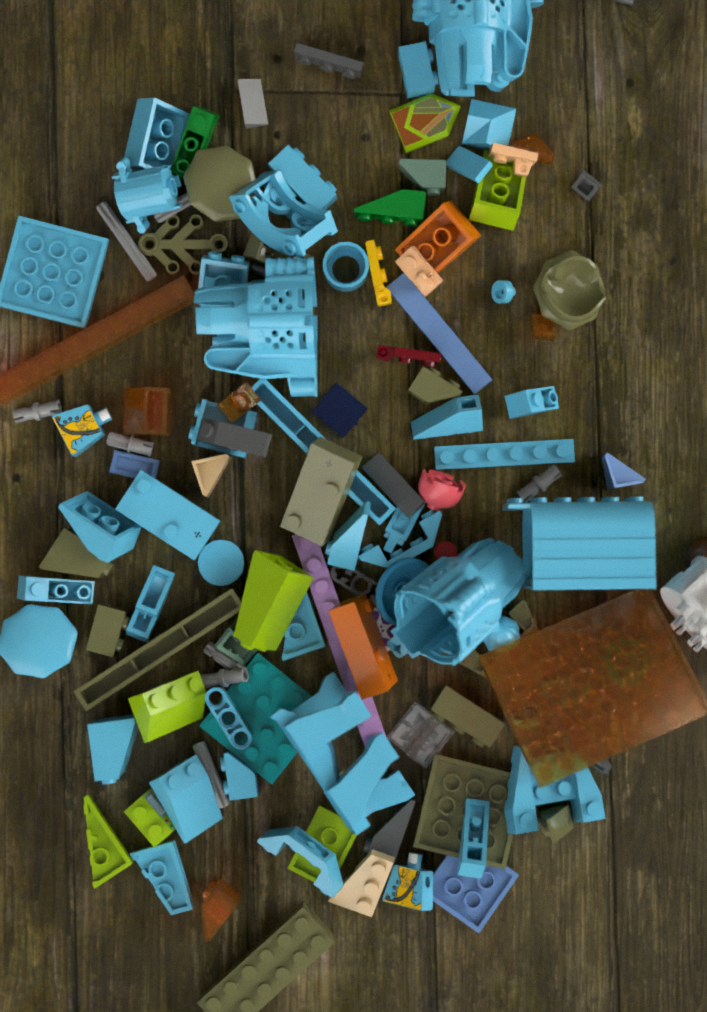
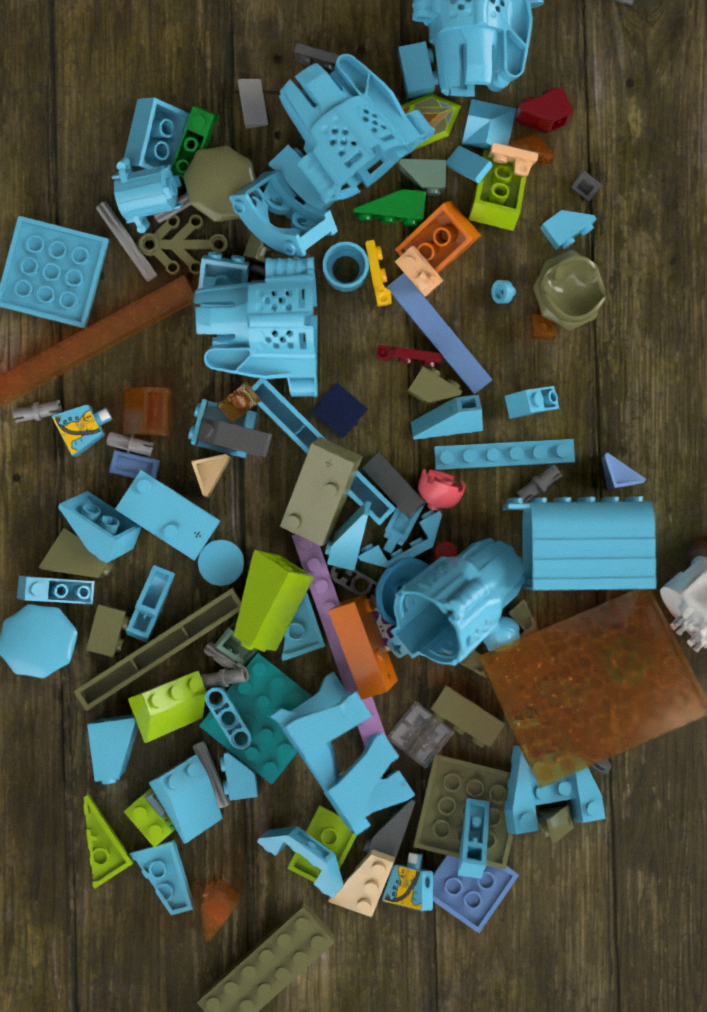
none -> medium azure piece [279,54,435,204]
none -> dark red slope [514,87,574,134]
none -> medium azure slope [540,210,597,250]

